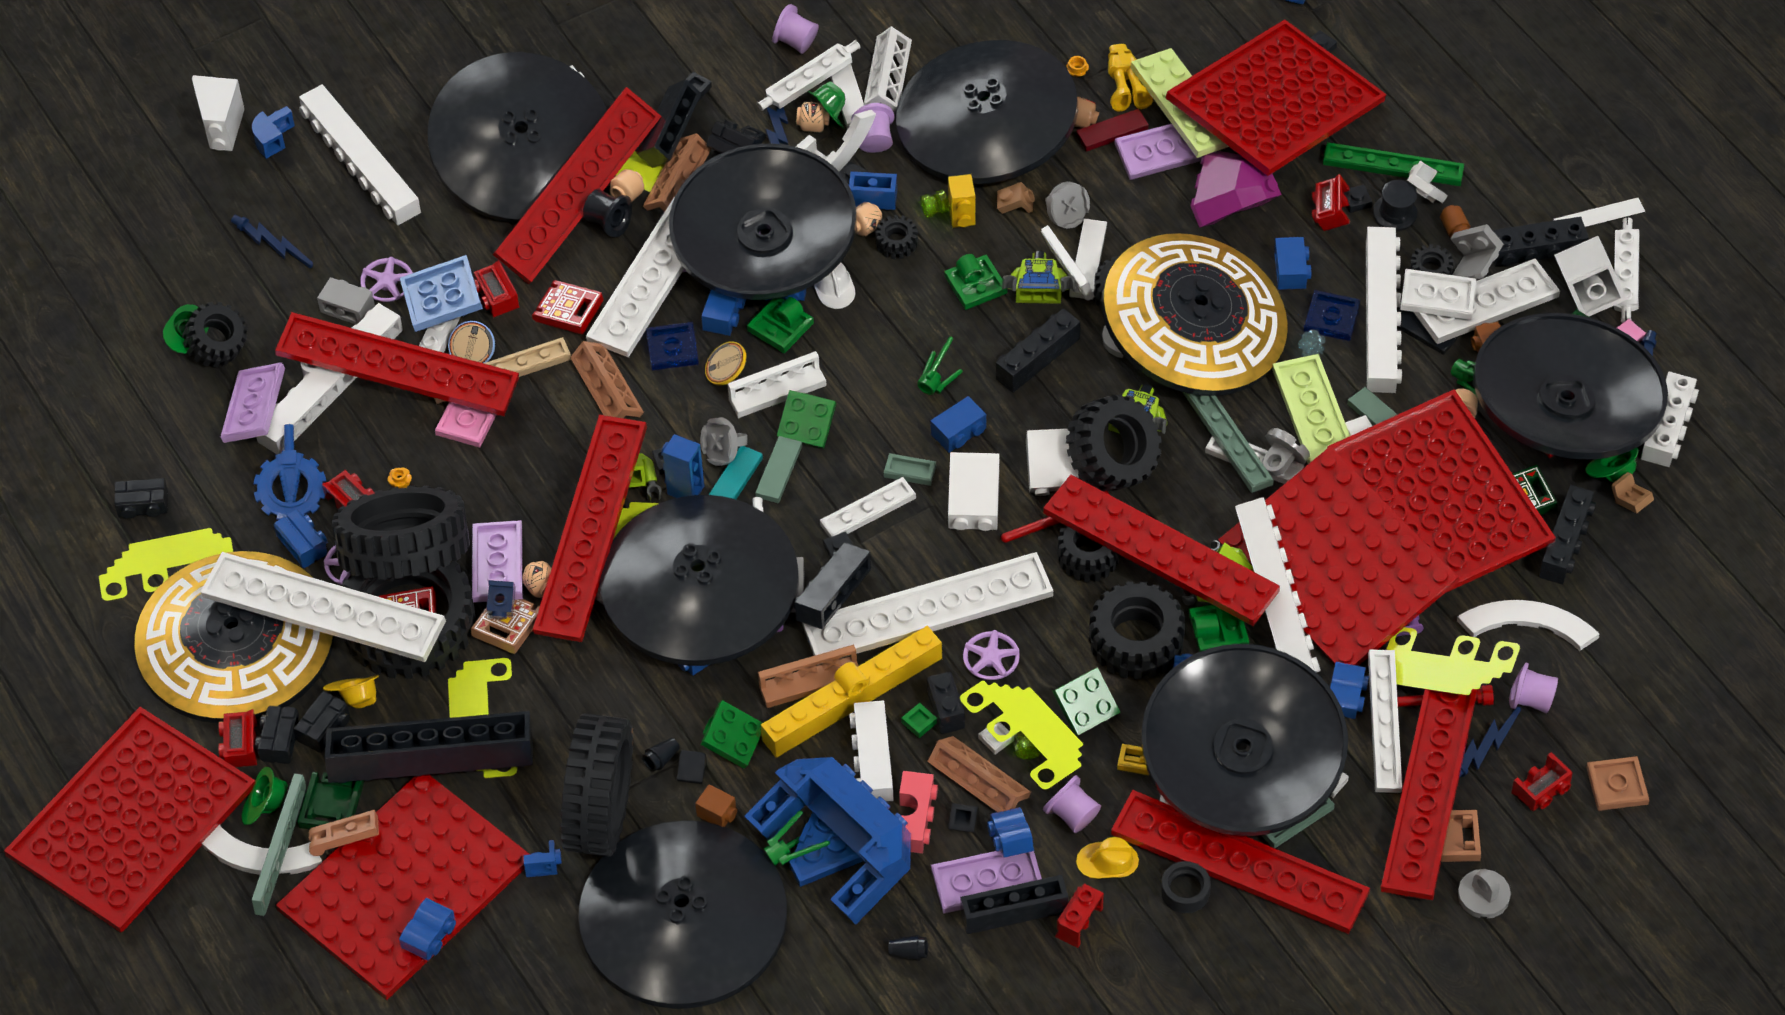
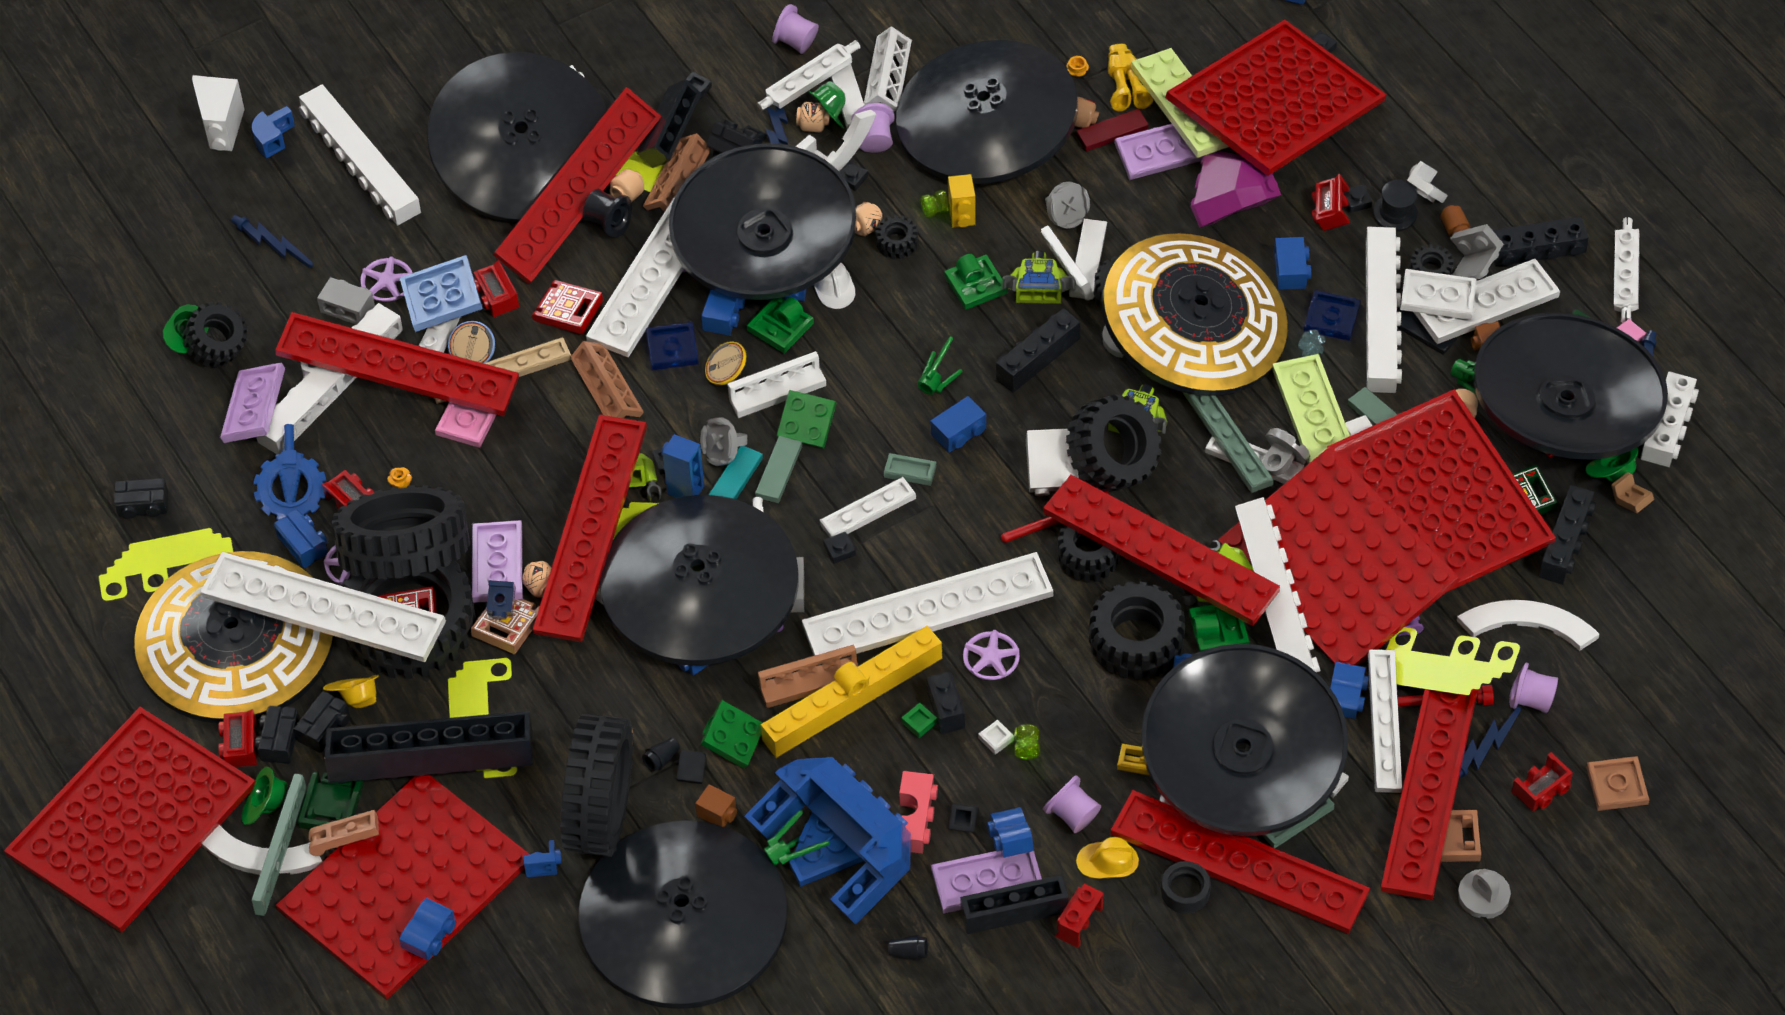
brick [794,543,871,629] -> none
blue brick [849,172,897,210] -> none
white brick [849,701,893,801] -> none
nougat fence [927,736,1031,812] -> none
white slope [948,452,999,531] -> none
neon yellow piece [960,681,1083,789] -> none
medium nougat bracket [997,182,1035,214] -> none
plate [1052,667,1120,736] -> none
green tile [1323,142,1464,186] -> none
white sticker [1554,198,1645,227] -> none
white slope [1554,236,1627,316] -> none

